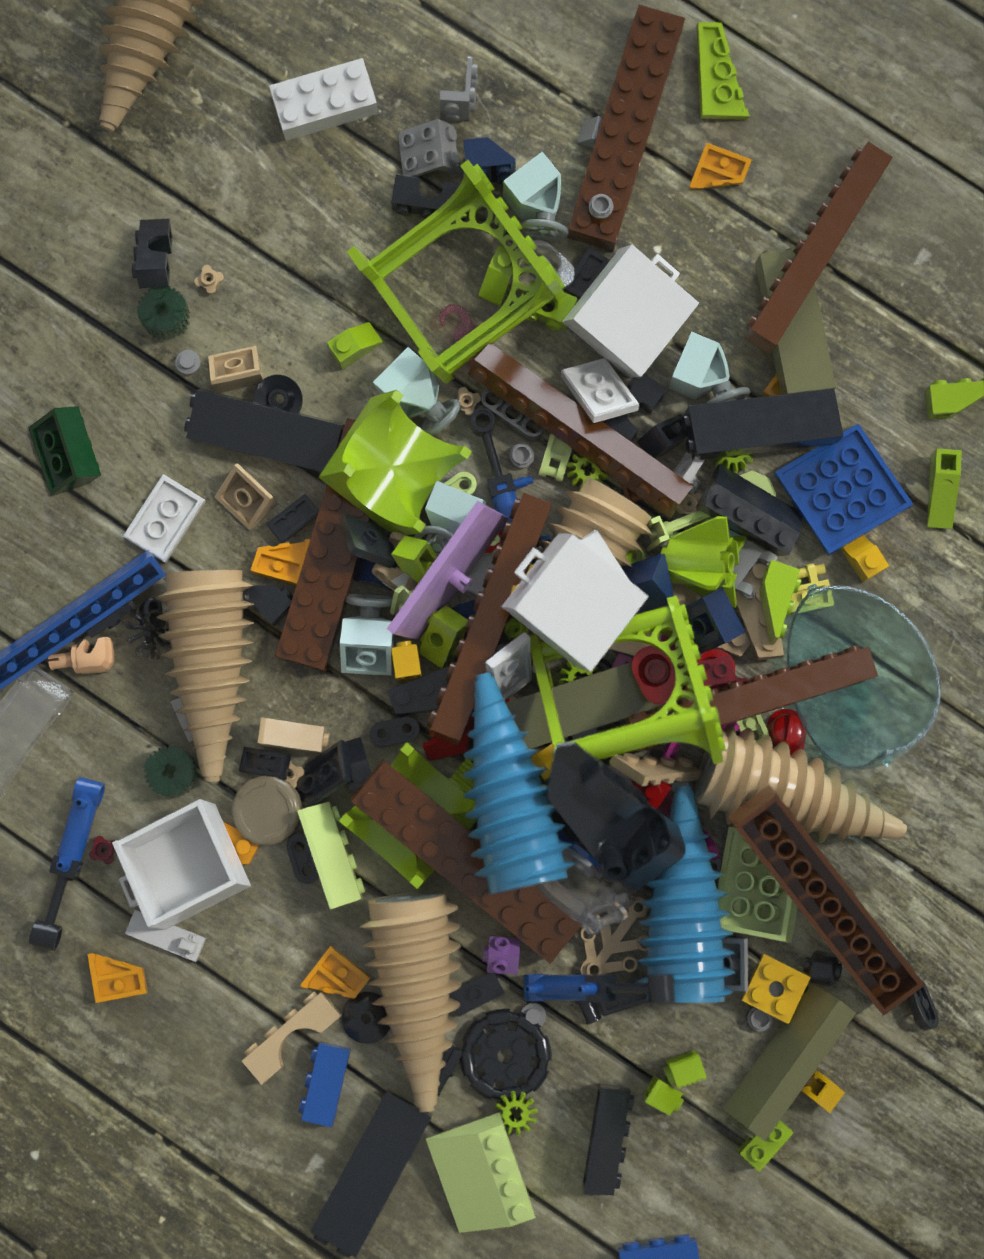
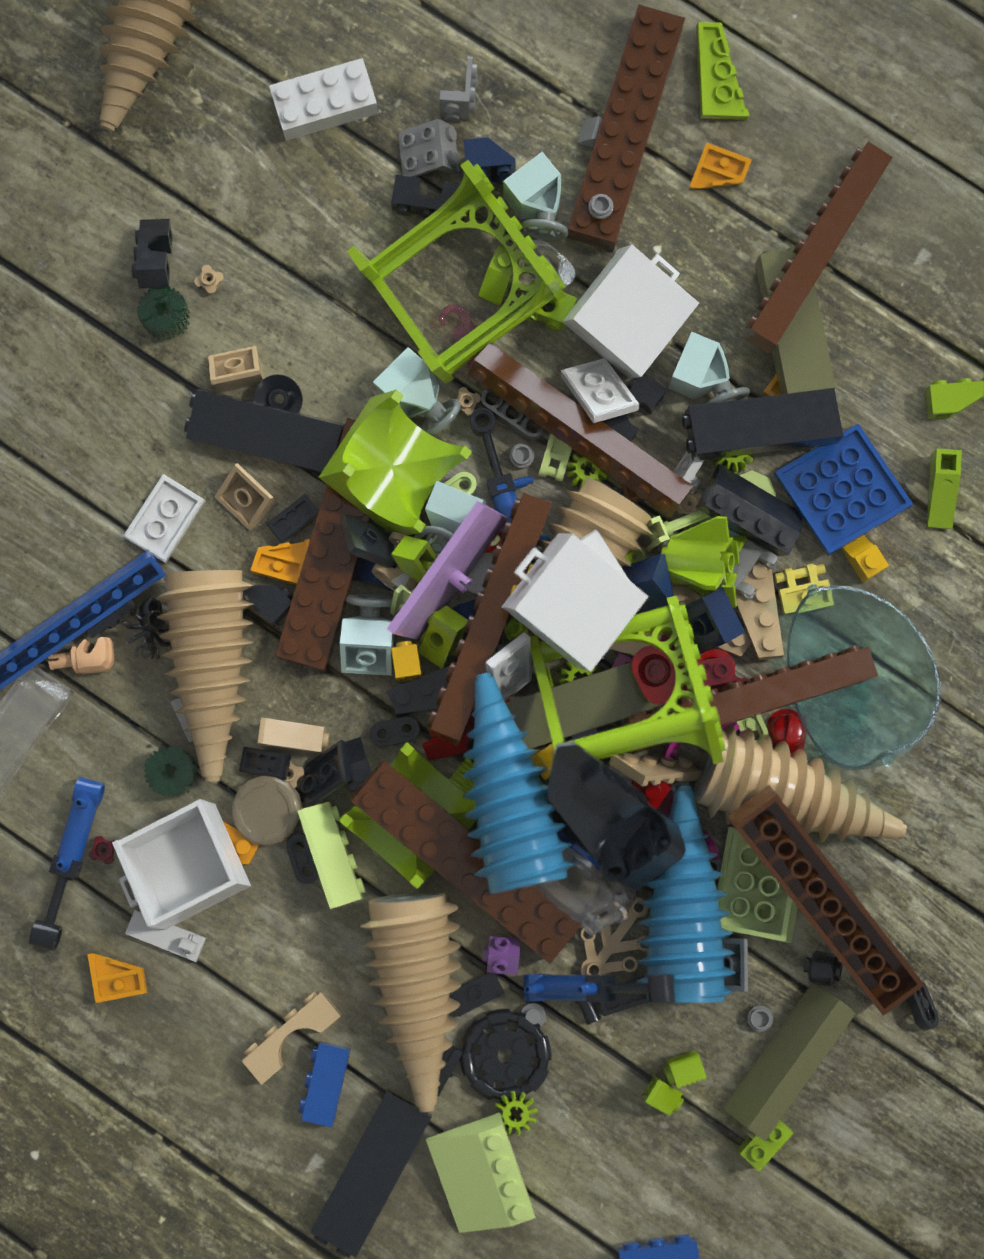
dark green slope [28,406,101,496] -> none
light grey plate [175,350,201,375] -> none
light orange wing [300,945,371,999] -> none
lime slope [327,322,383,370] -> none
black dish [341,992,390,1044] -> none
black plate [564,248,610,300] -> none
black slope [582,1083,634,1196] -> none
black slope [636,414,688,459] -> none
yellow piece [741,954,811,1024] -> none
lime slope [759,560,801,645] -> none
yellow arch [801,1070,845,1113] -> none

